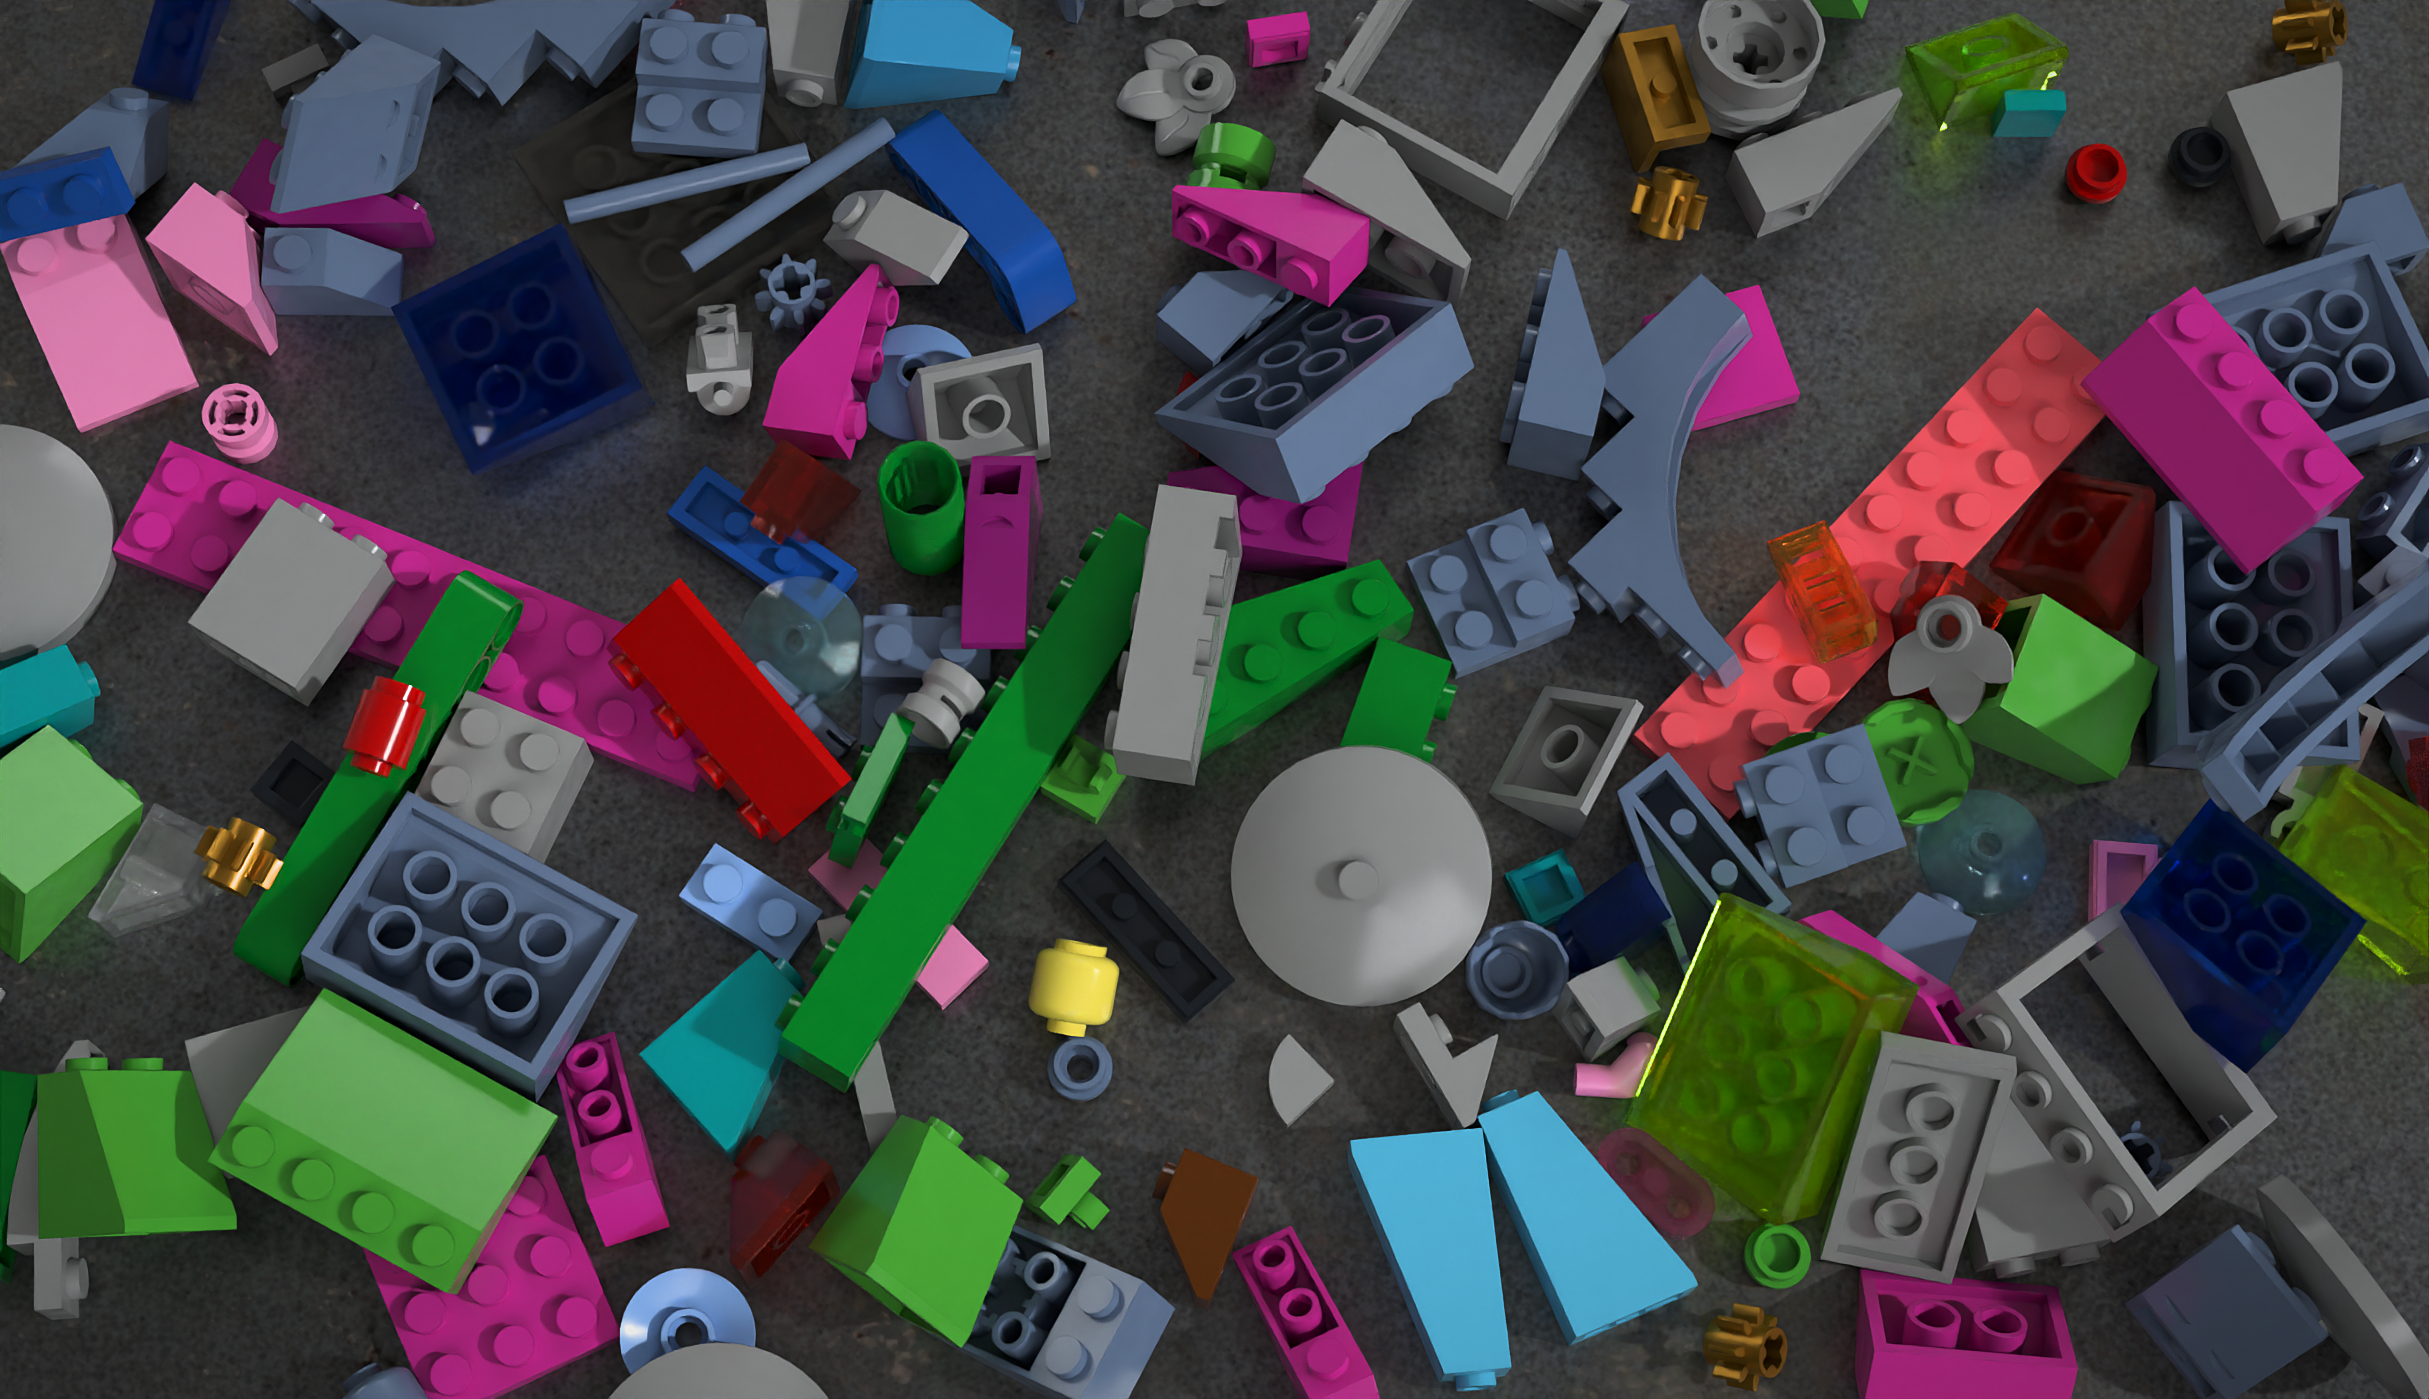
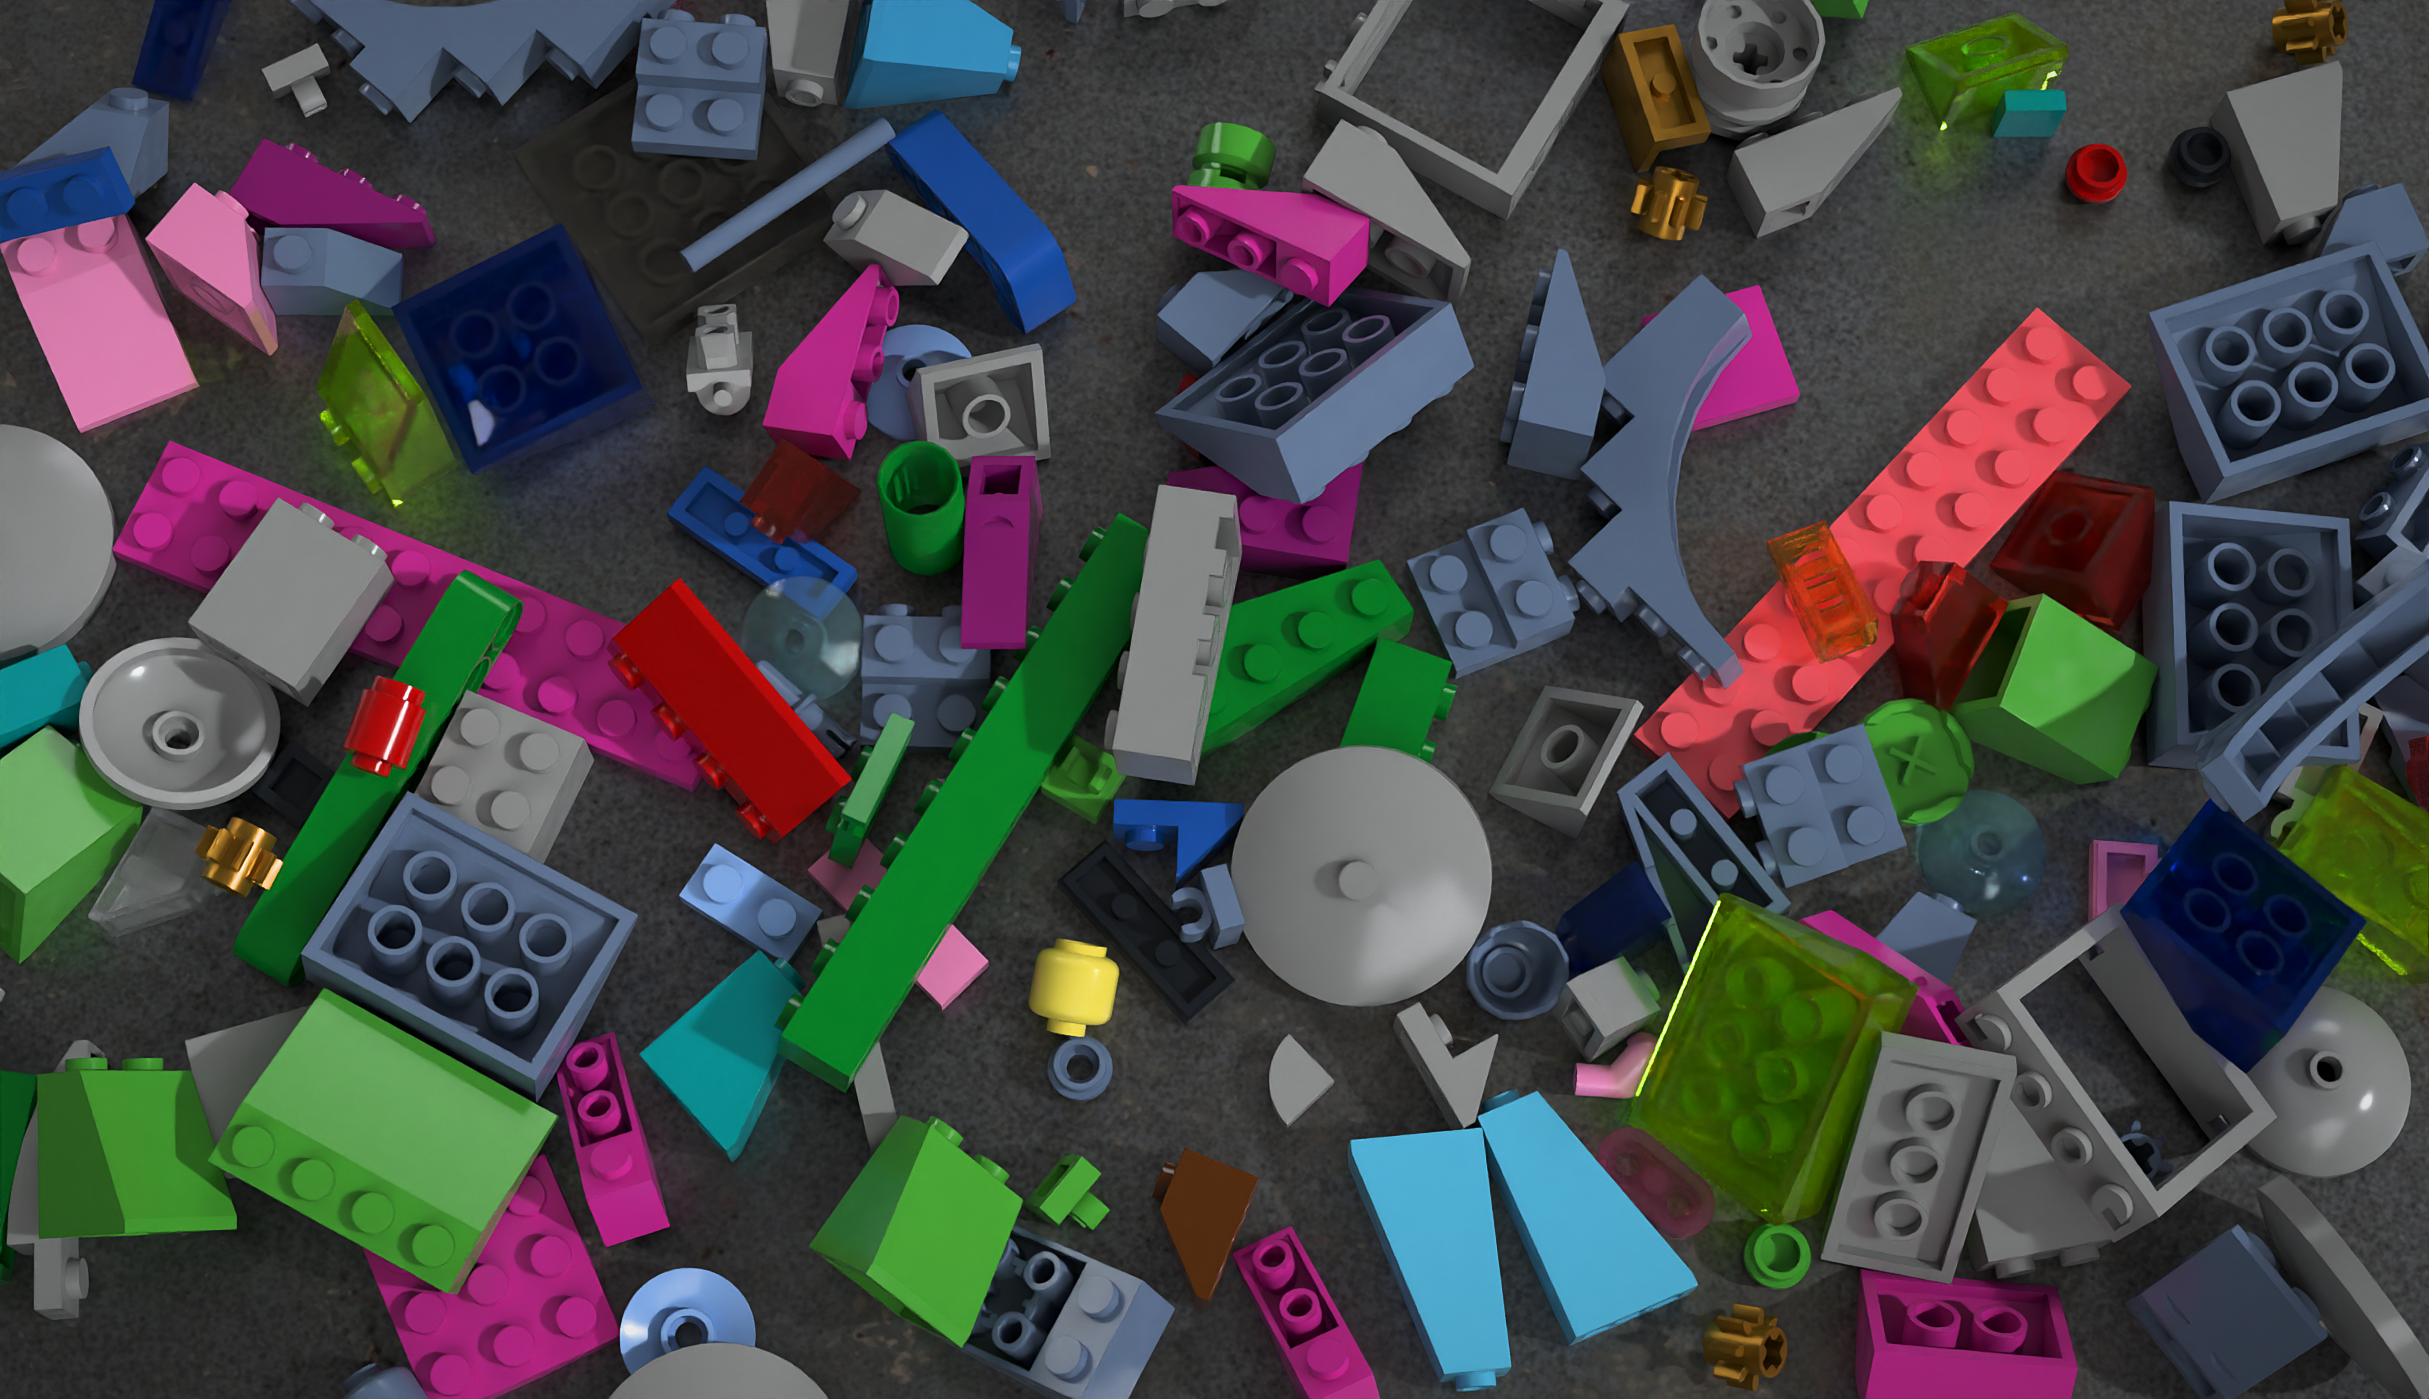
bright pink wheel [202,383,278,465] -> none
sand blue slope [269,34,442,214] -> none
sand blue bar [563,142,811,225] -> none
clear red slope [730,1127,841,1291] -> none
sand blue gear [754,254,833,336] -> none
light grey wheel [896,658,986,749] -> none
light grey plate [1116,39,1236,156] -> none
dark pink tile [1245,11,1310,68] -> none
teal tile [1503,848,1591,929] -> none
light grey plate [1888,595,2014,724] -> none
dark pink slope [2080,286,2364,575] -> none
none -> light grey dish [79,637,280,810]
none -> clear neon green slope [316,299,459,507]
none -> blue slope [1113,799,1244,891]
none -> sand blue tile [1169,863,1245,950]
none -> light grey dish [2221,984,2411,1179]

